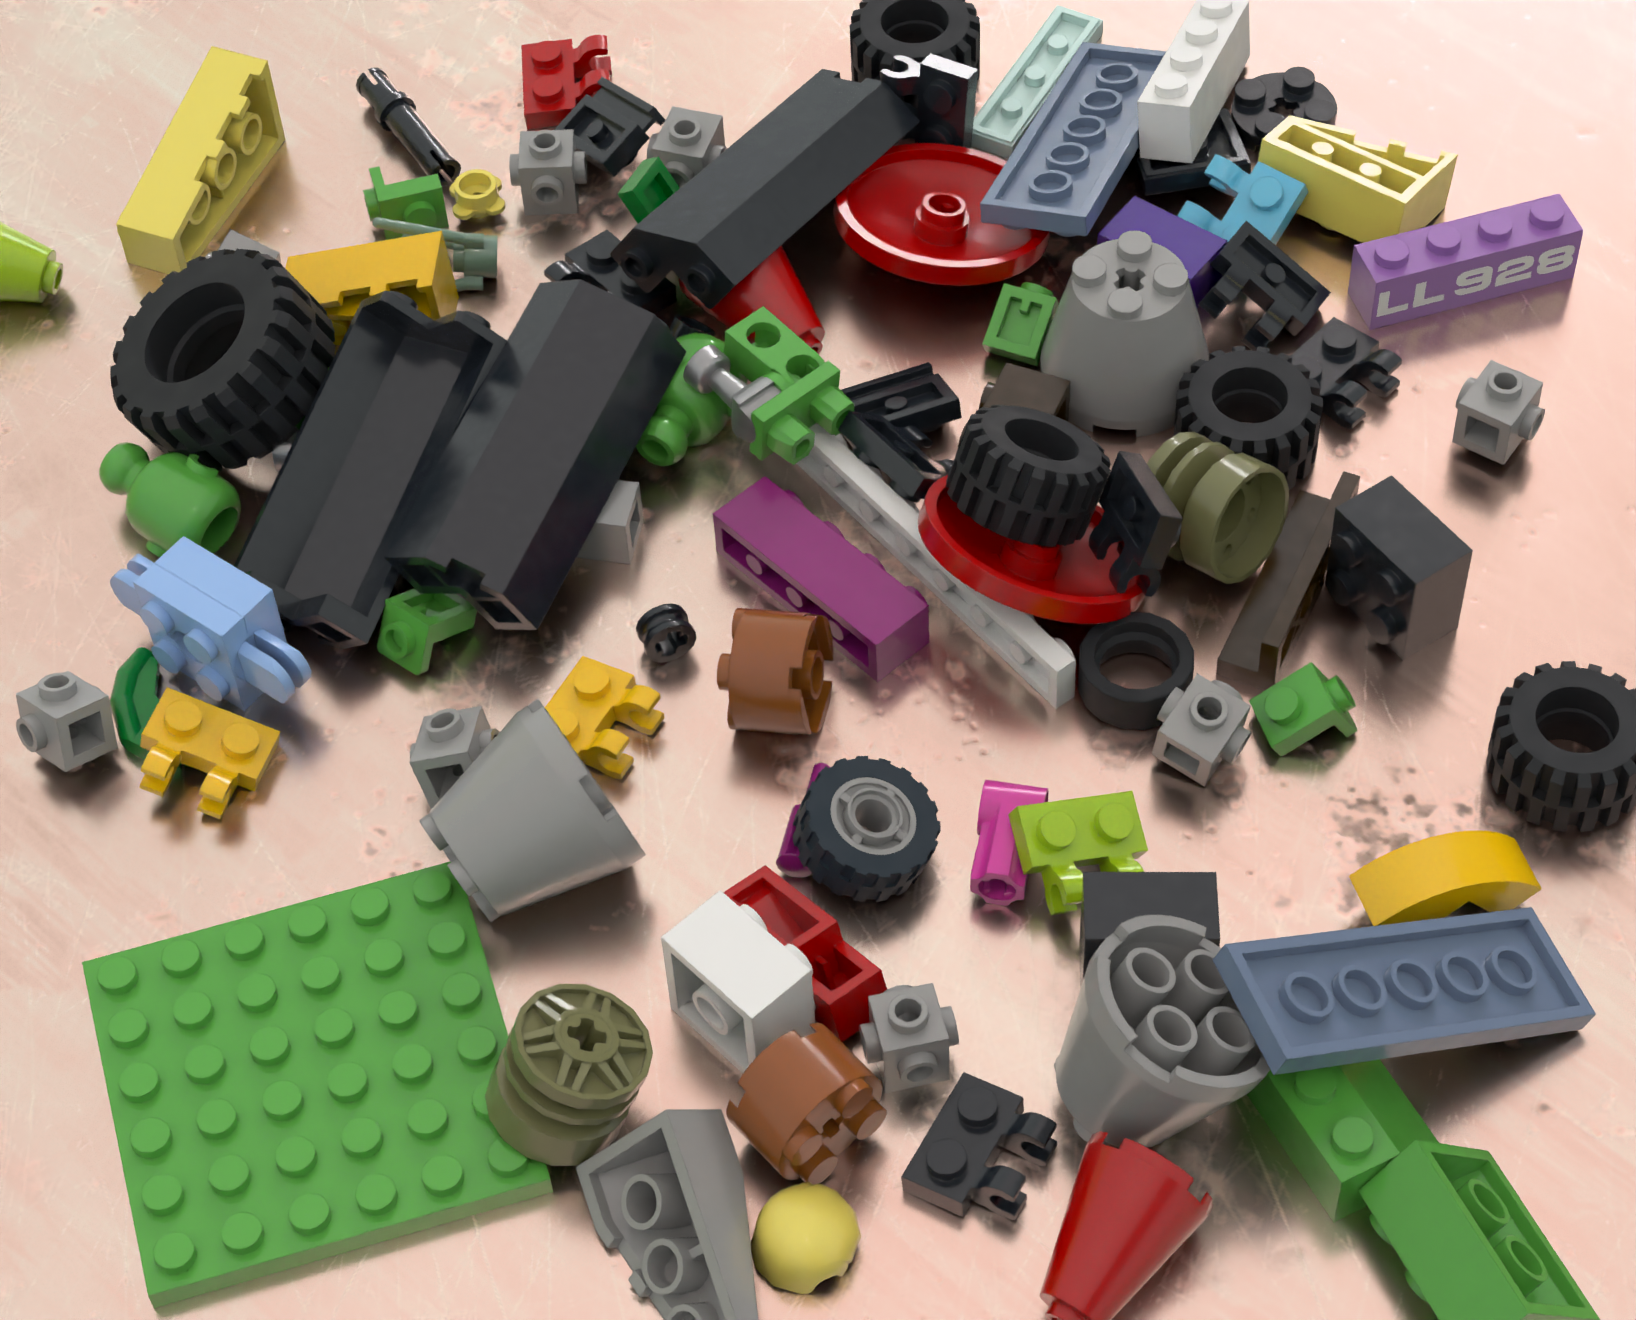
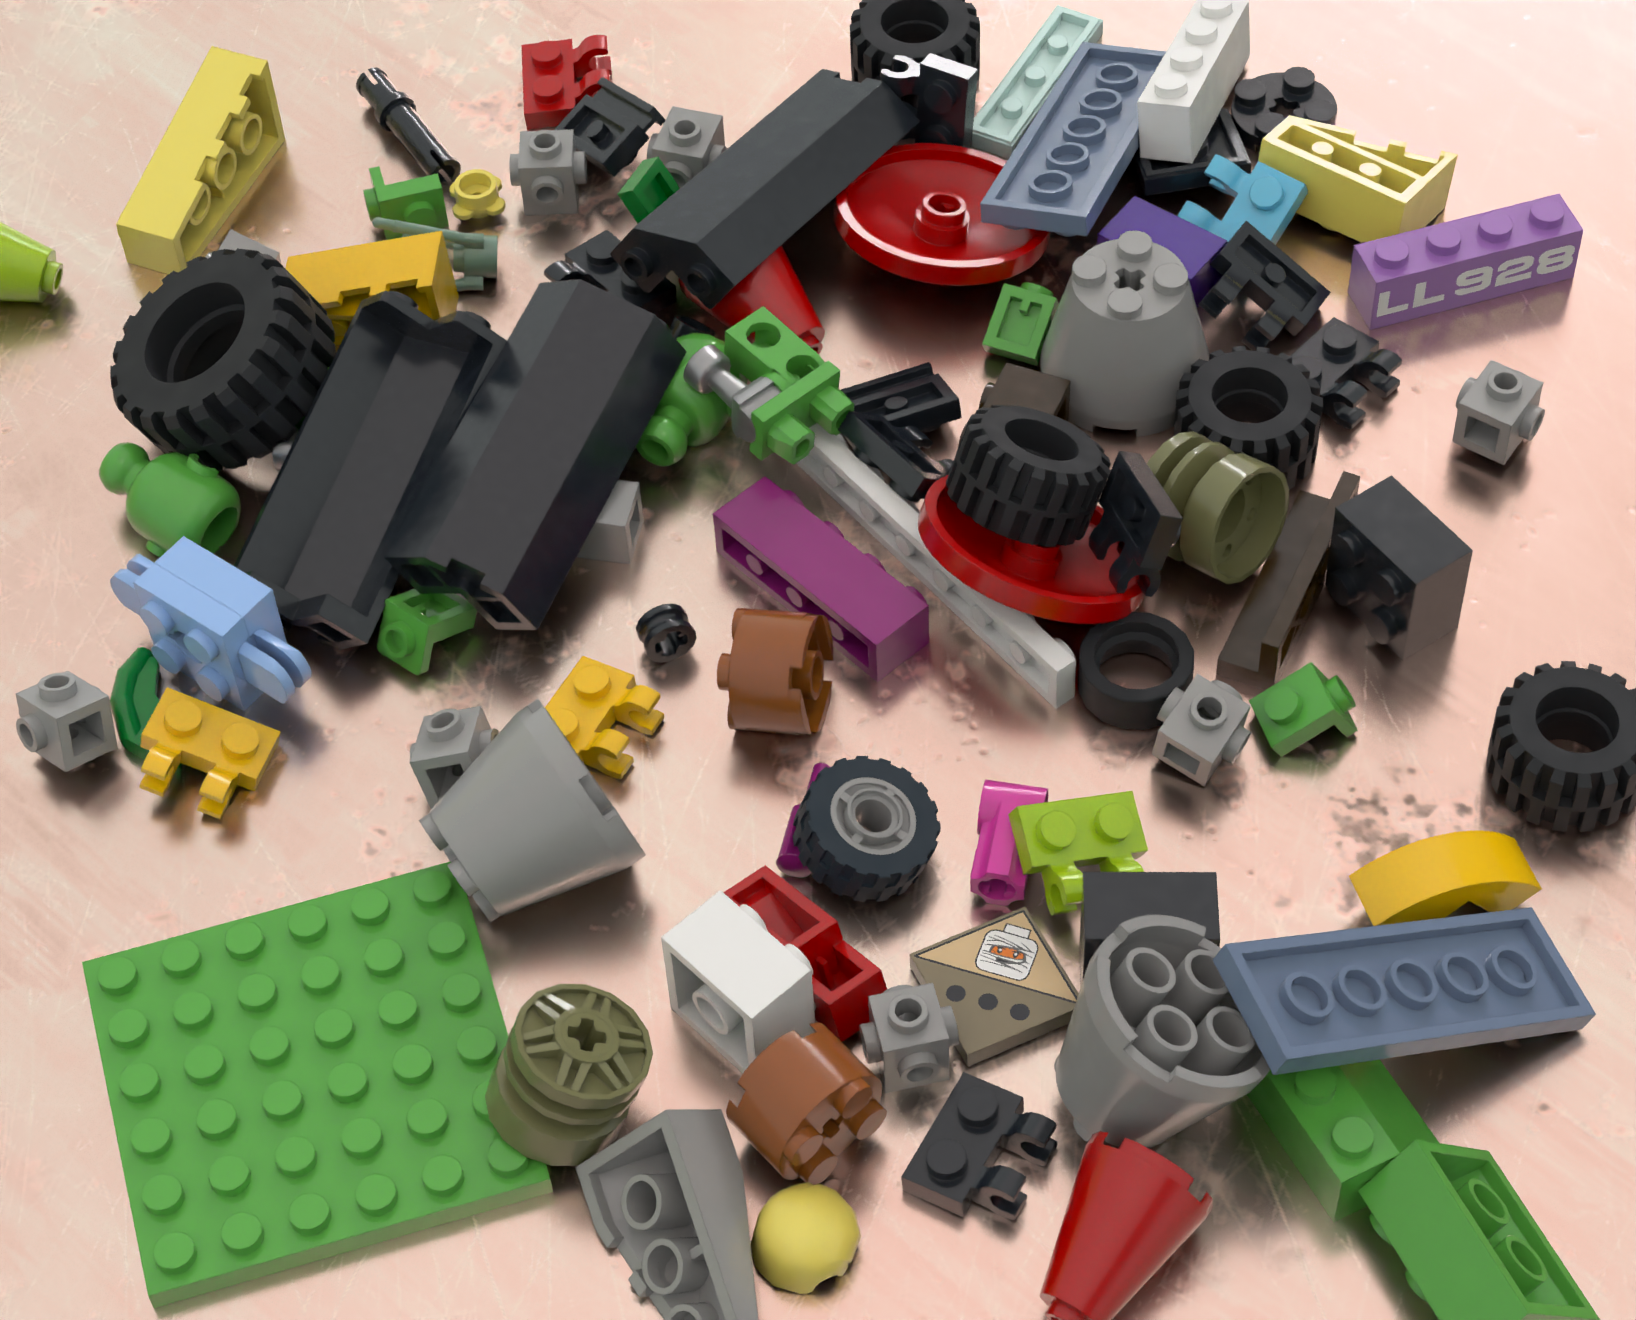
none -> tile [909,906,1079,1067]

